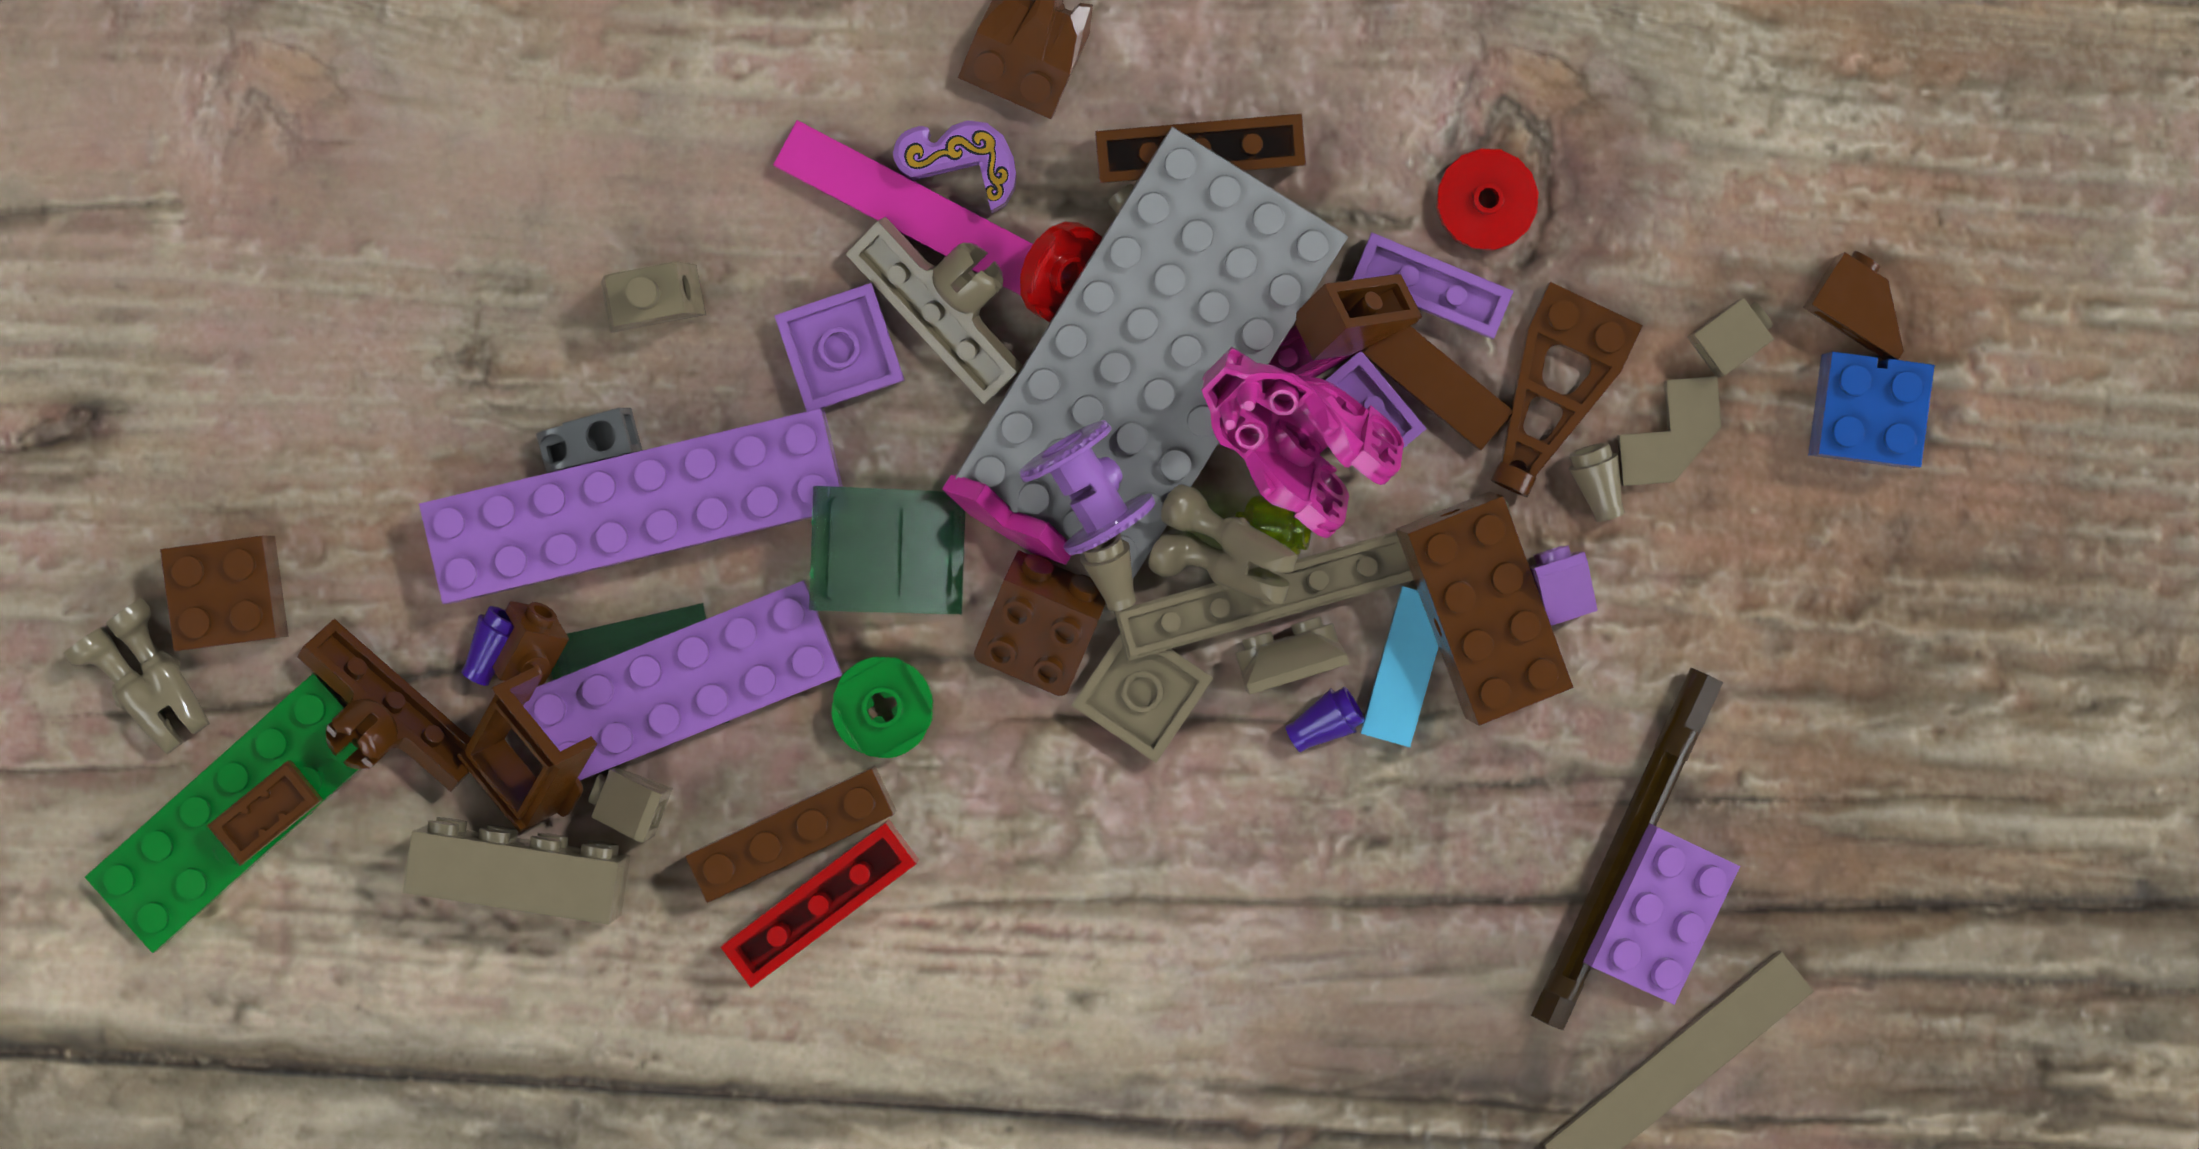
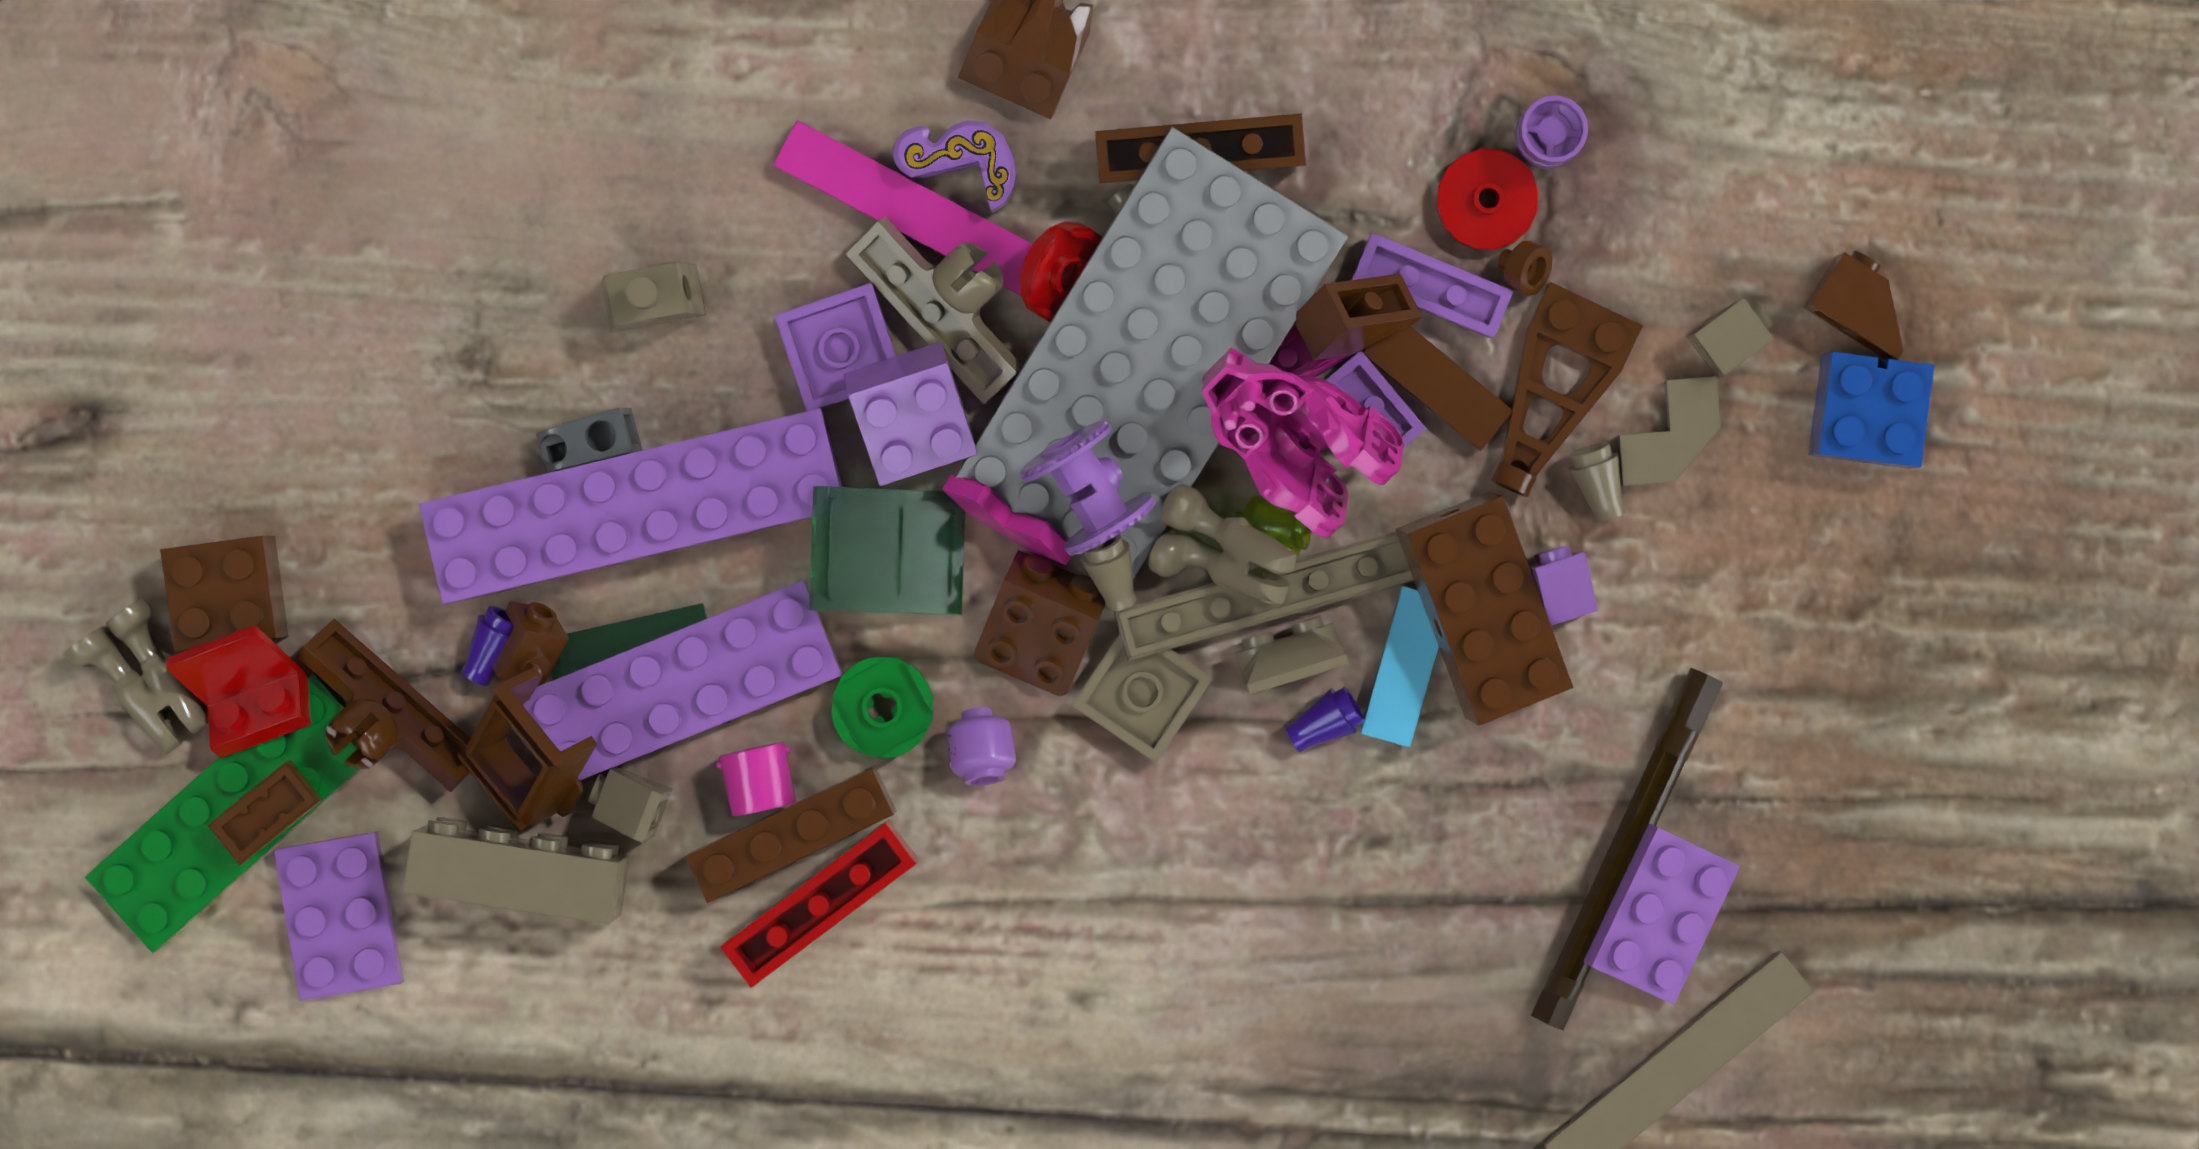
none -> red bracket [166,626,311,758]
none -> medium lavender plate [274,831,404,1001]
none -> dark pink piece [716,742,797,817]
none -> medium lavender brick [844,342,978,486]
none -> medium lavender head [946,707,1016,786]
none -> reddish brown tile [1498,241,1552,296]
none -> medium lavender wheel [1514,95,1588,169]

